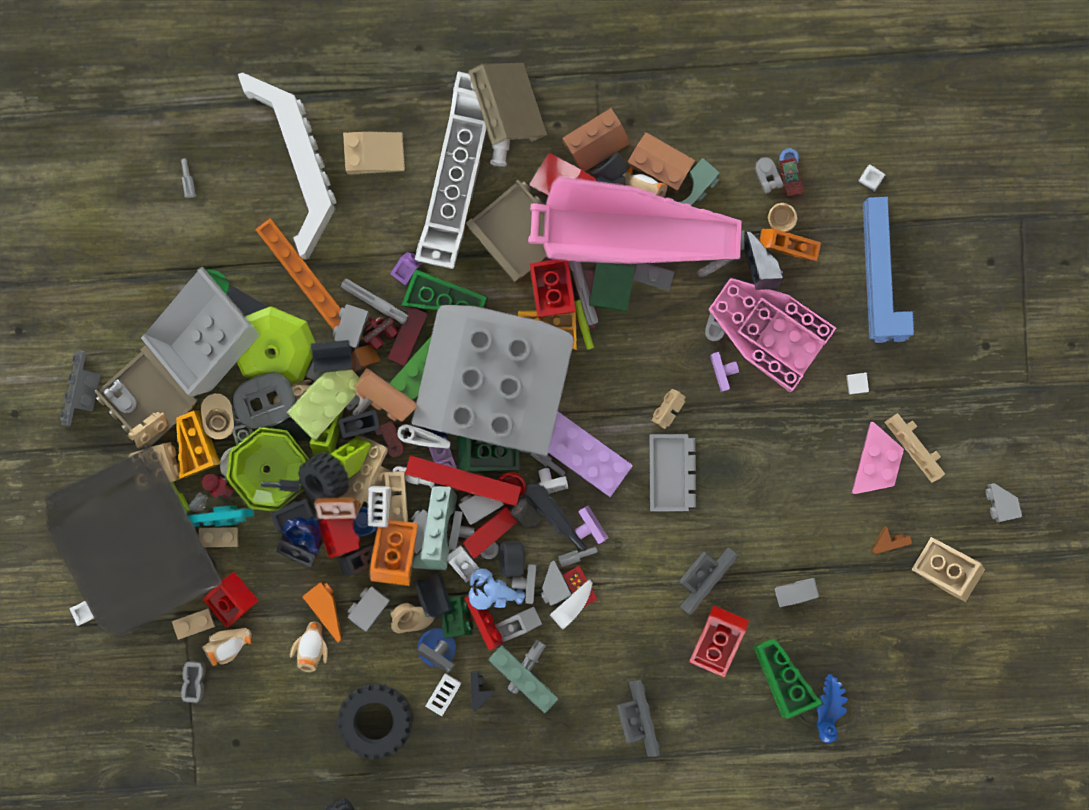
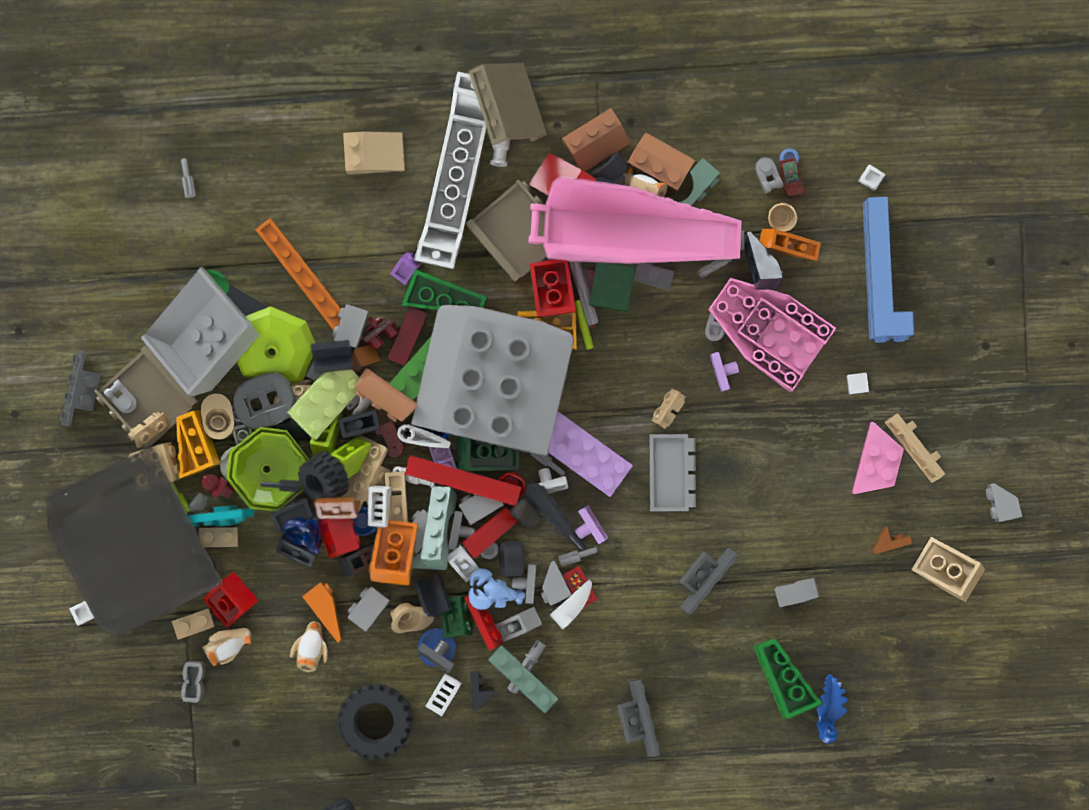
white slope [238,73,337,260] -> none
light grey axle [341,279,409,324] -> none
red slope [689,605,749,678] -> none

